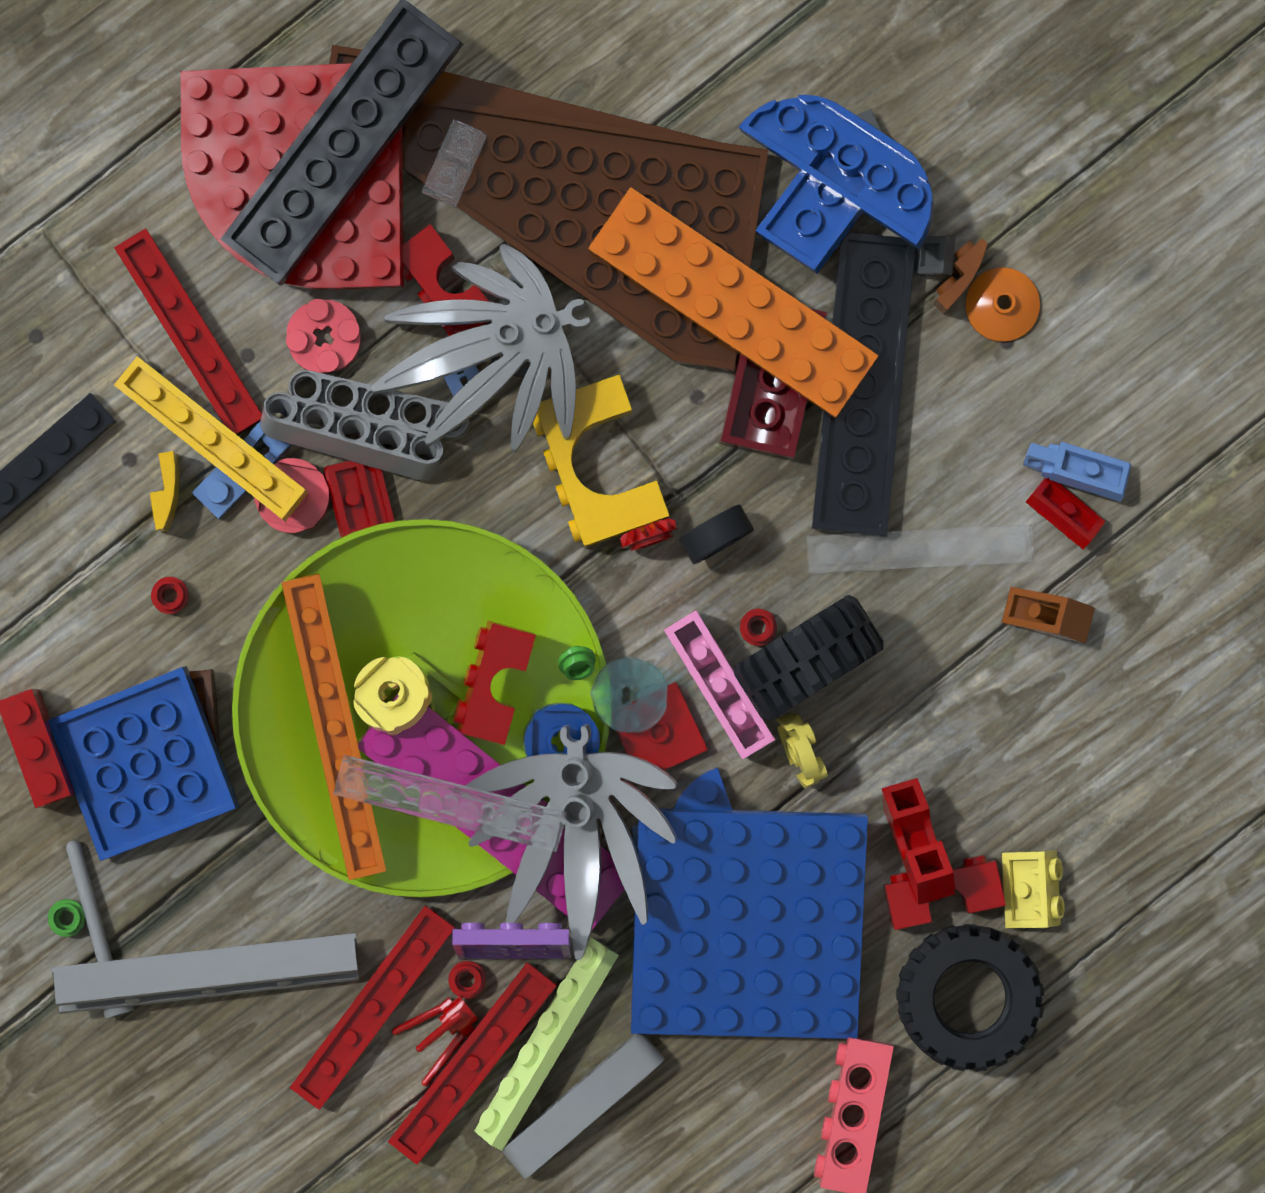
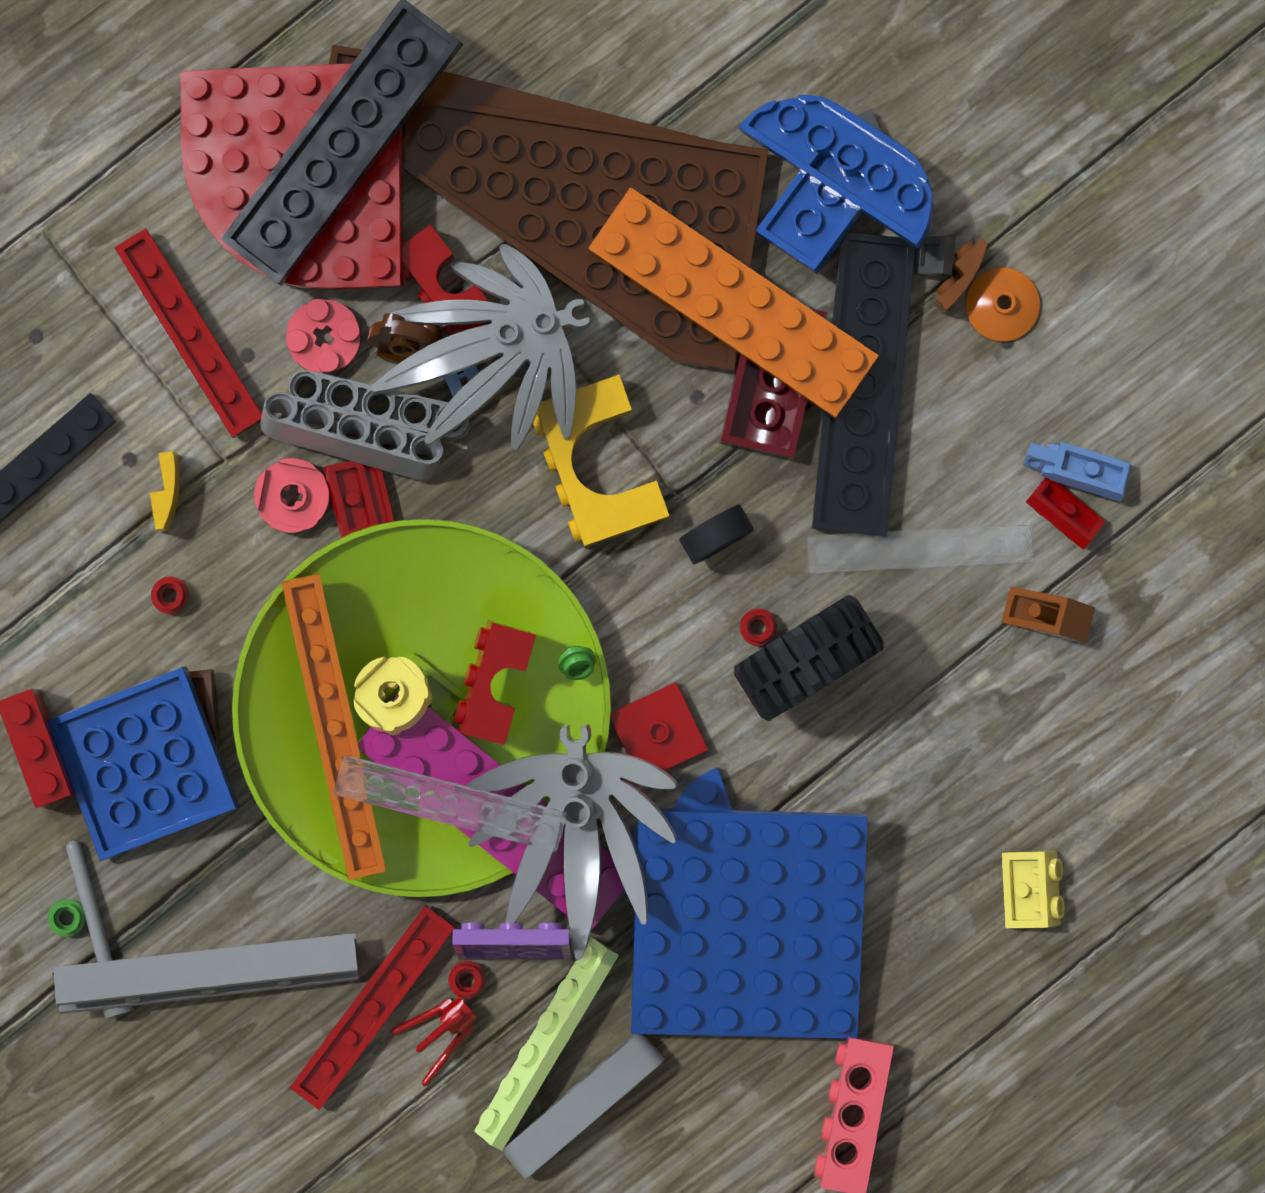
yellow plate [114,356,309,522] -> none
medium blue plate [192,421,292,520] -> none
red plate [388,961,557,1165] -> none
clear slope [421,119,487,208] -> none
blue plate [523,702,600,756] -> none
clear light blue plate [590,656,668,733] -> none
red gear [620,518,679,552] -> none
bright pink brick [664,610,775,759] -> none
light yellow plate [777,713,828,789] -> none
red arch [882,778,955,905] -> none
red arch [882,855,1006,930] -> none
black tyre [896,924,1045,1072] -> none
none -> reddish brown plate [366,313,441,365]

